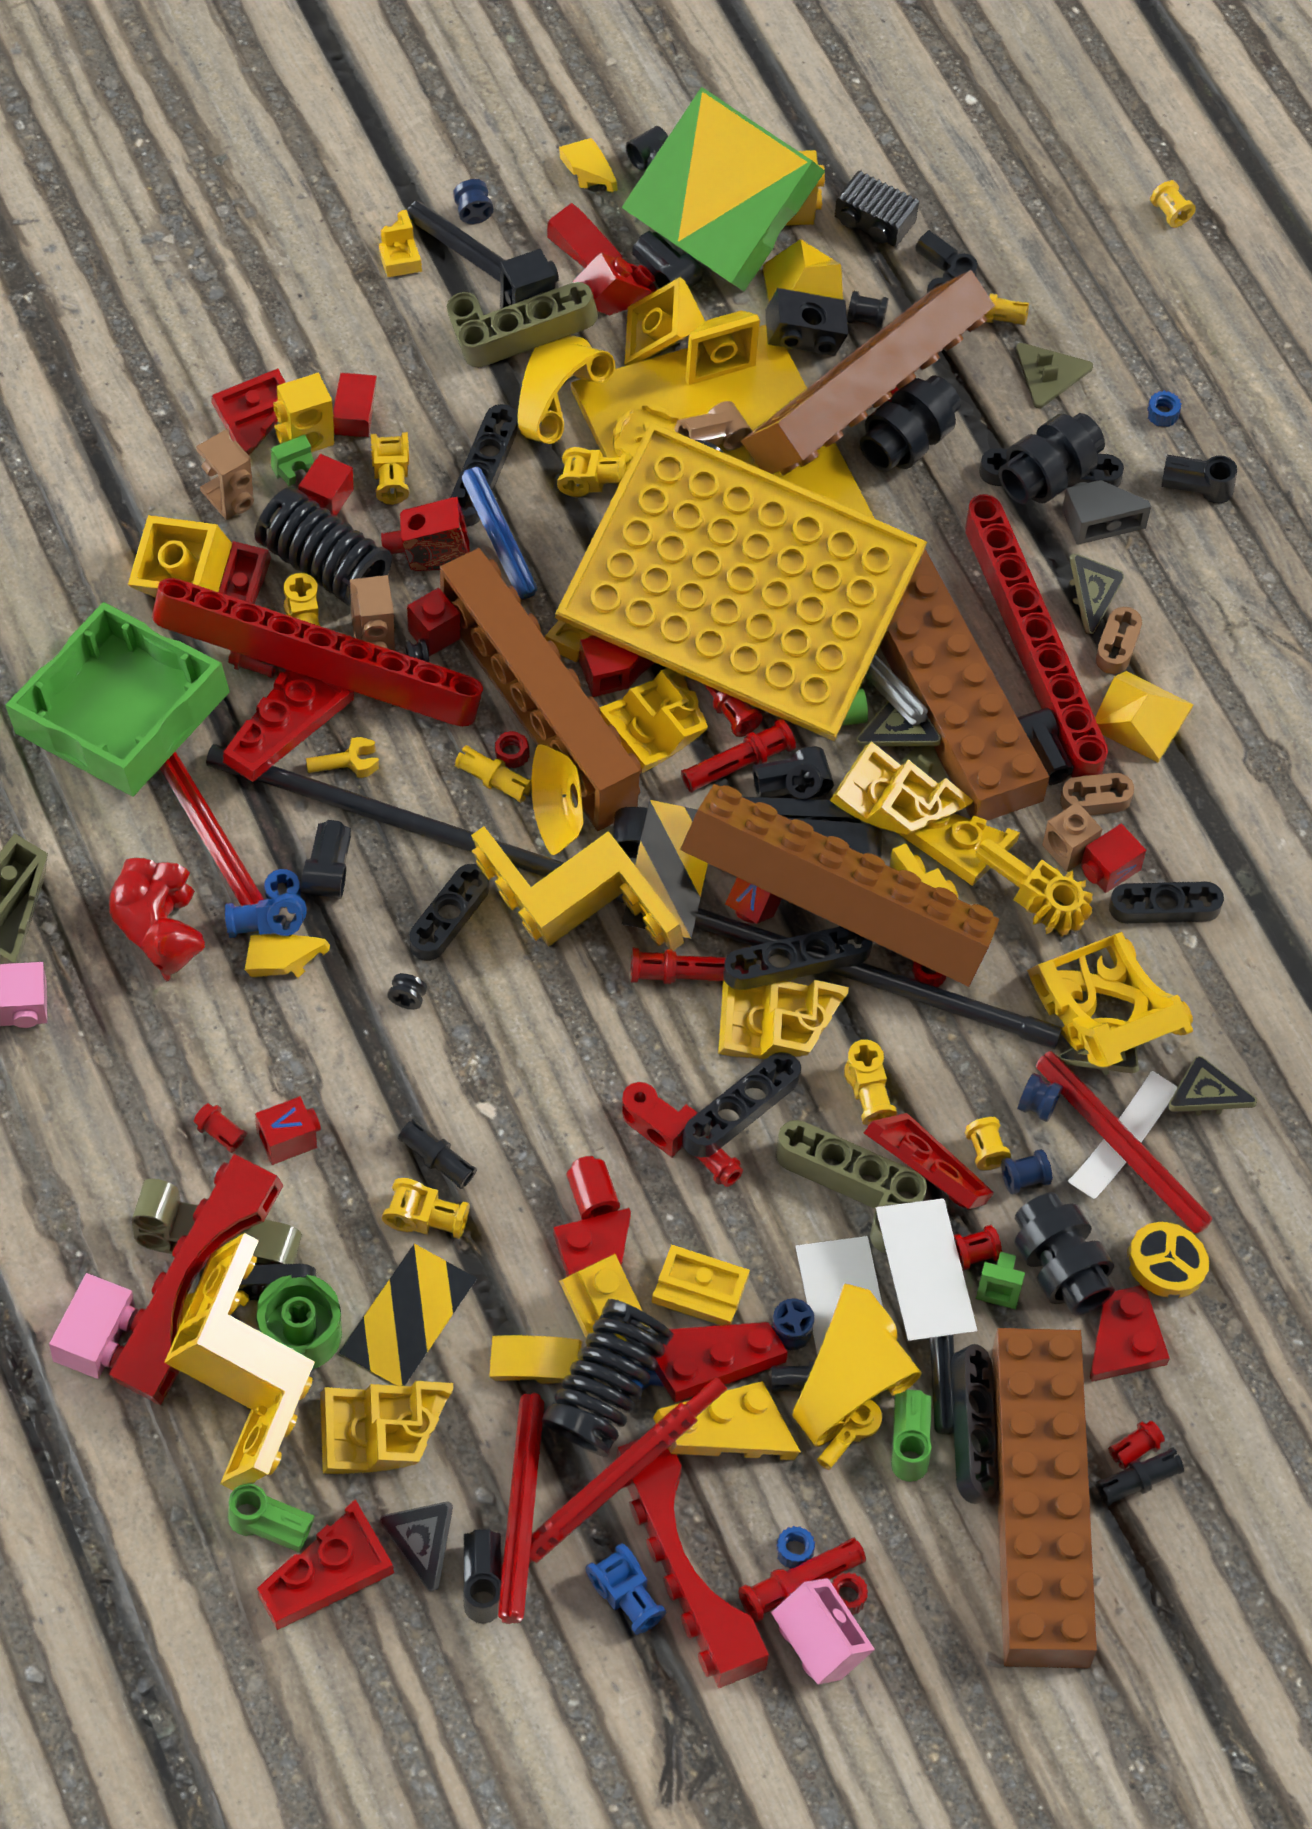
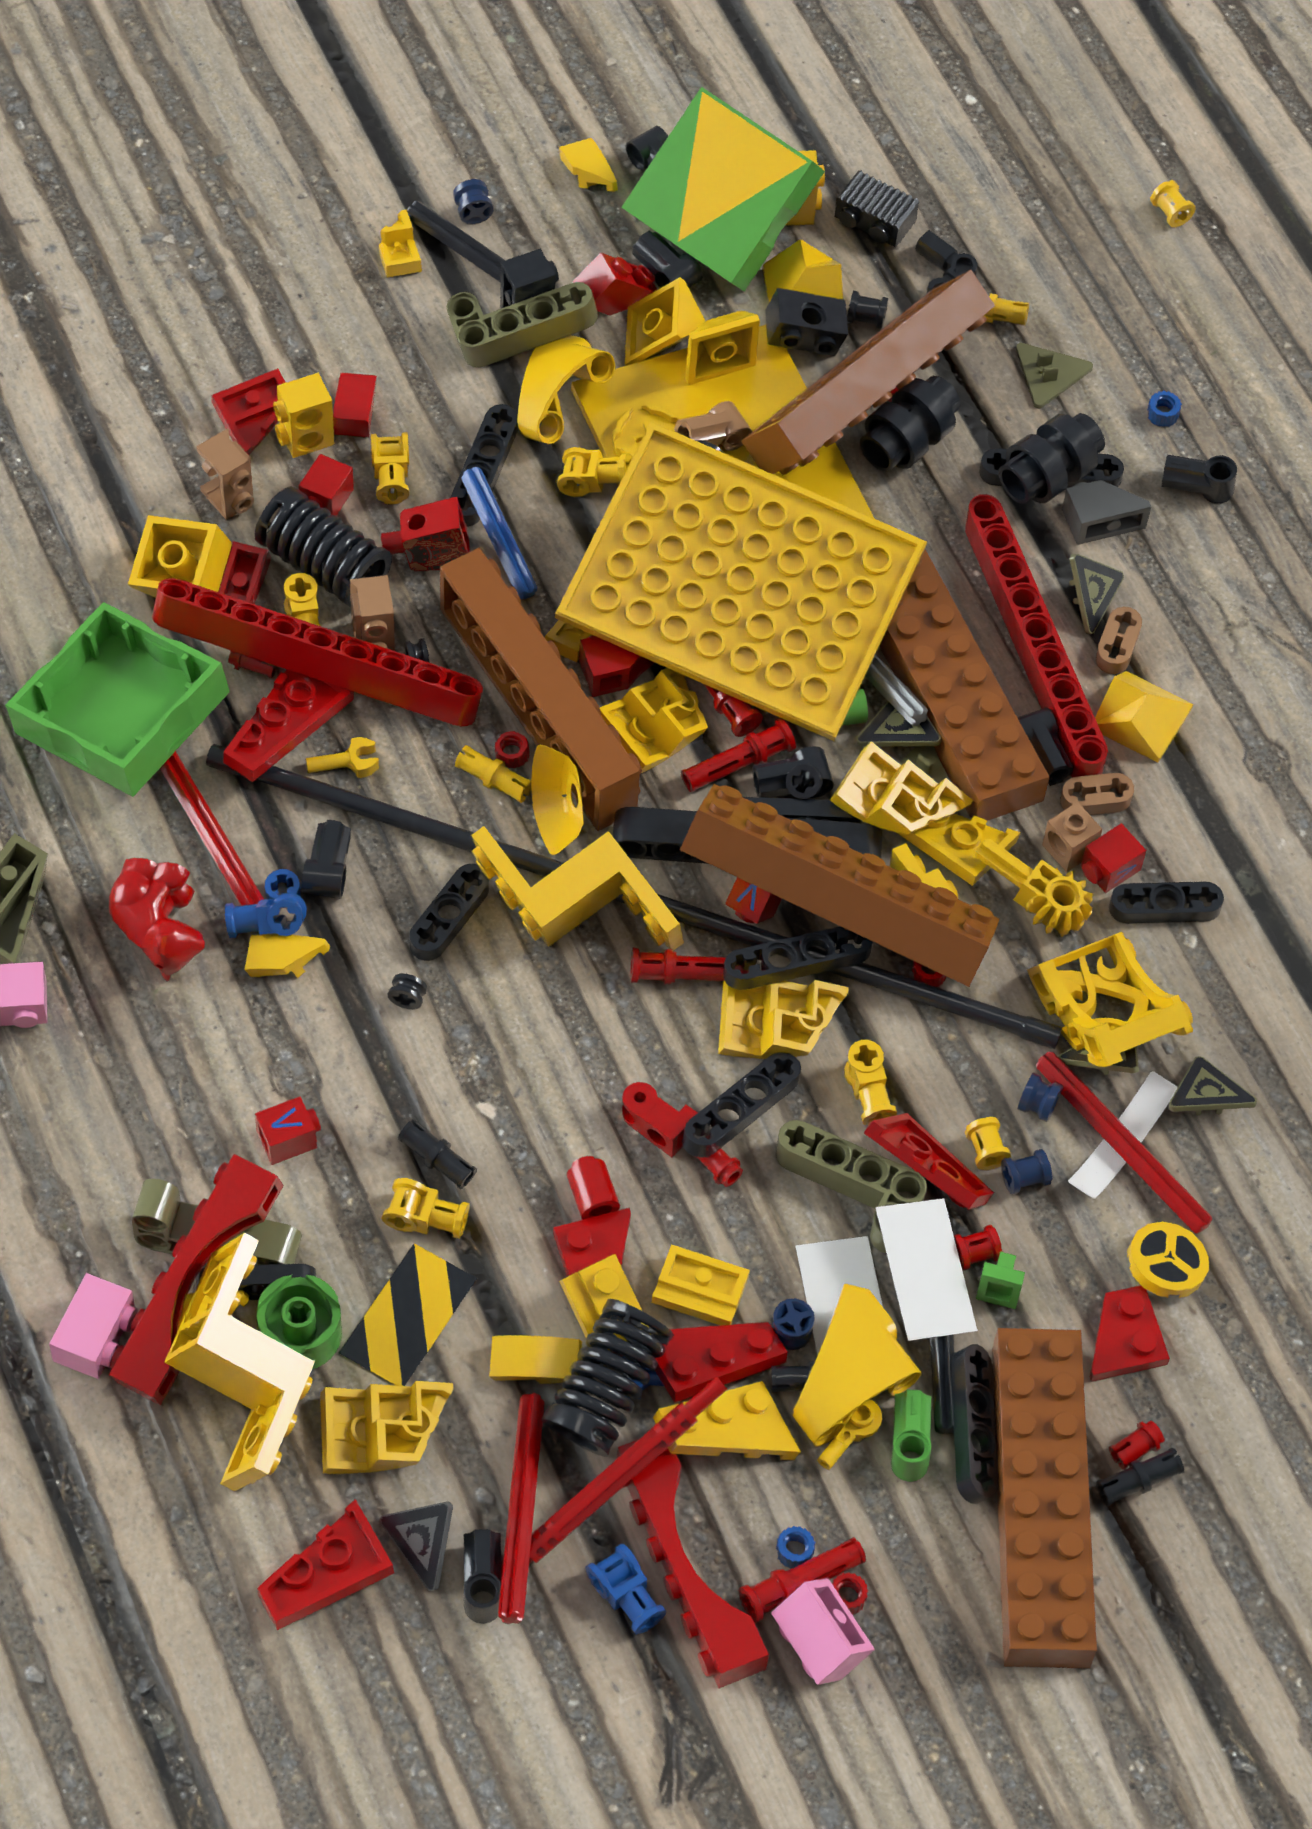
red pin [194,1103,247,1153] -> none
bright green piece [228,1483,314,1553] -> none
bright green tile [271,435,314,486] -> none
red brick [407,587,460,657] -> none
red slope [547,203,623,268] -> none
sticker [622,800,708,939] -> none
black piece [1014,1192,1115,1316] -> none

